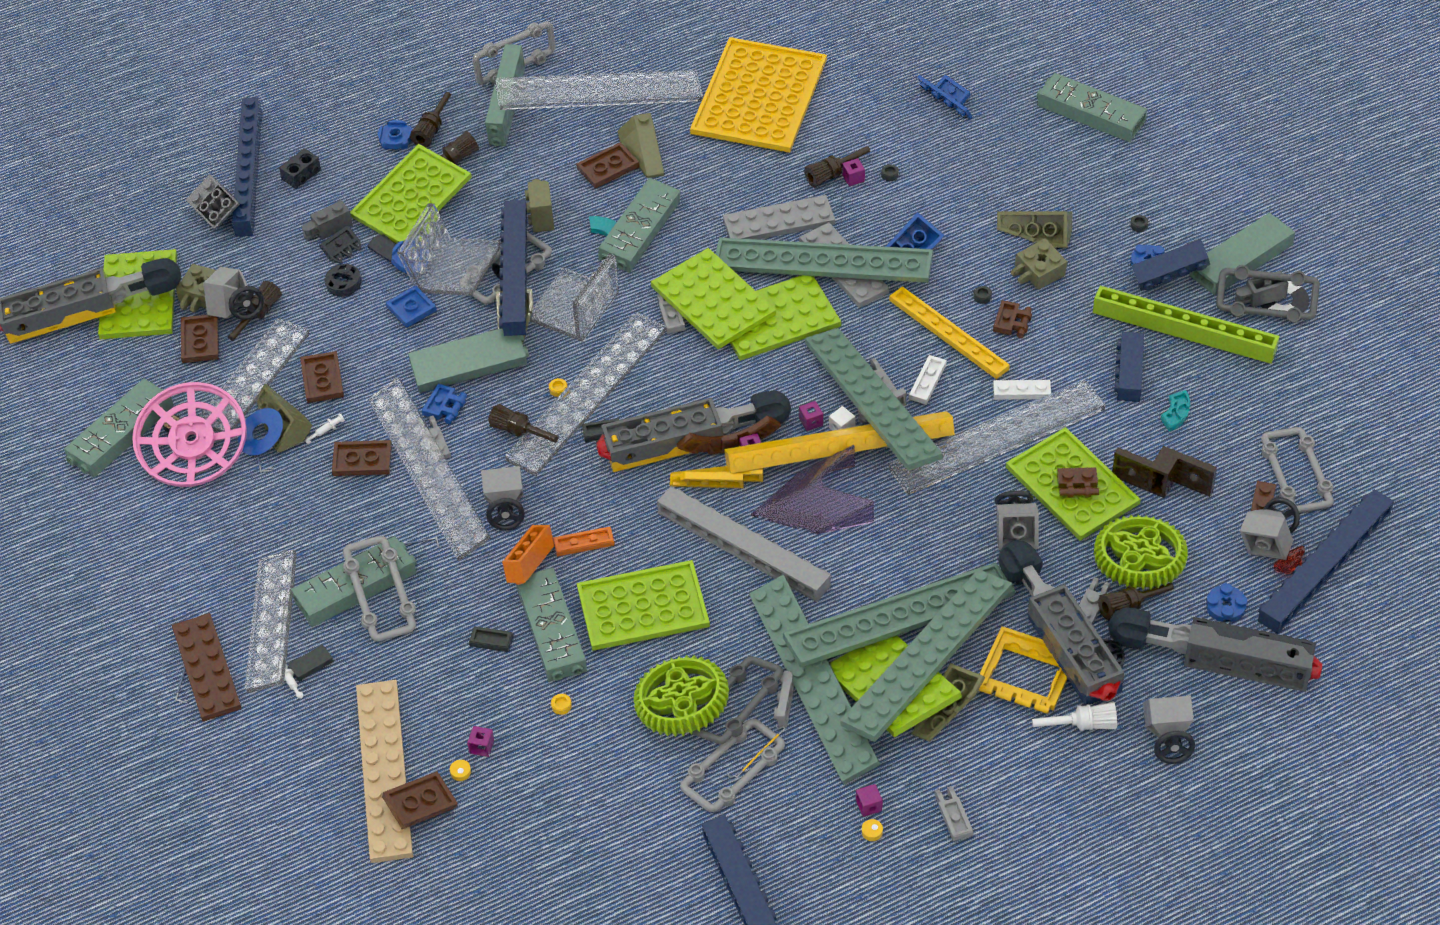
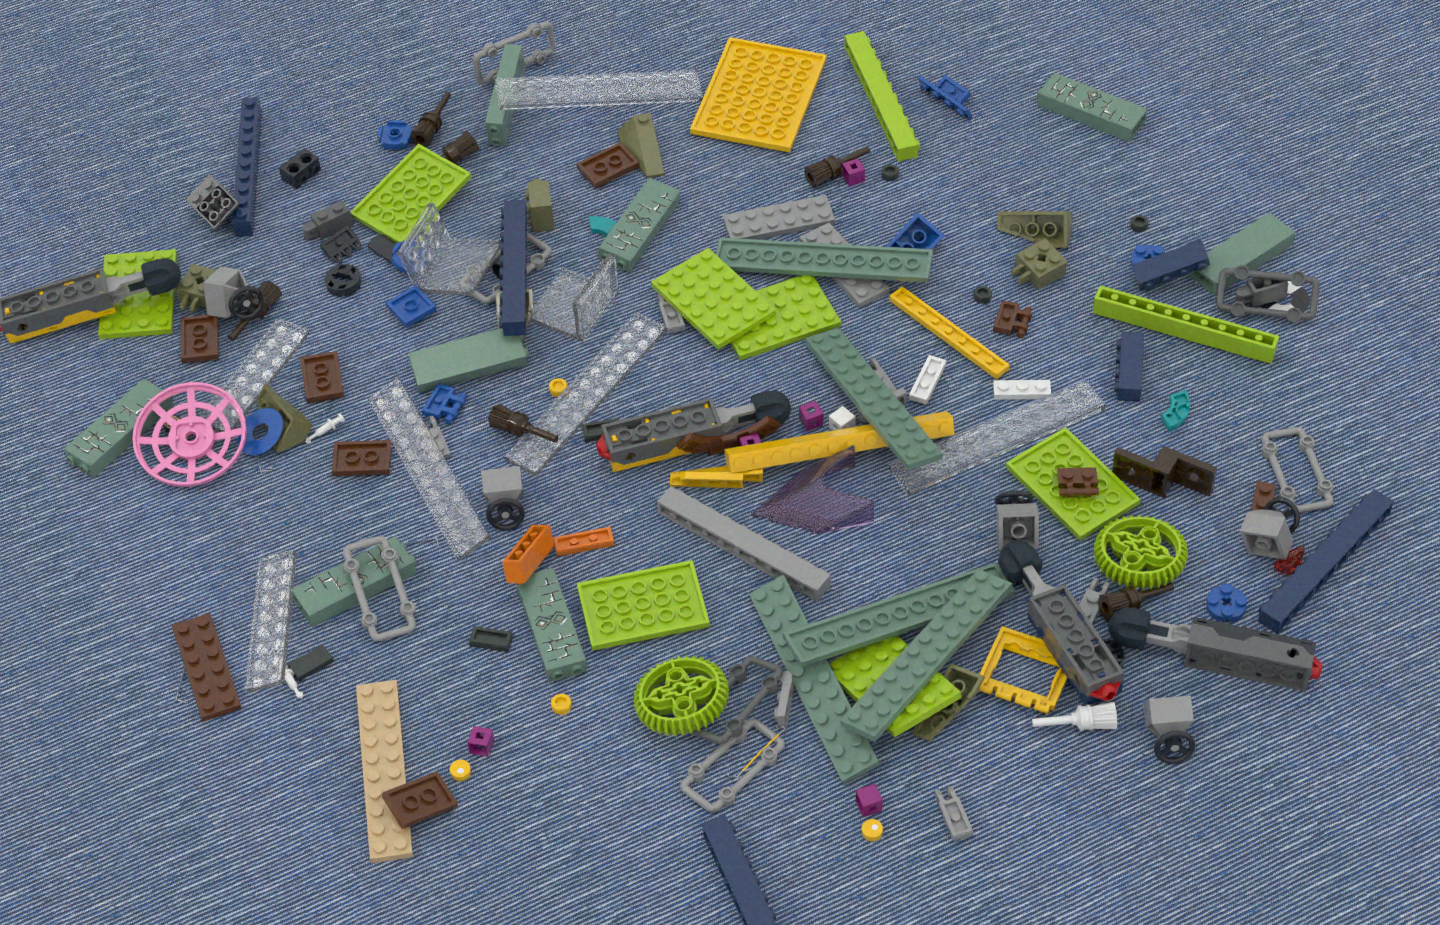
none -> lime brick [844,31,920,162]

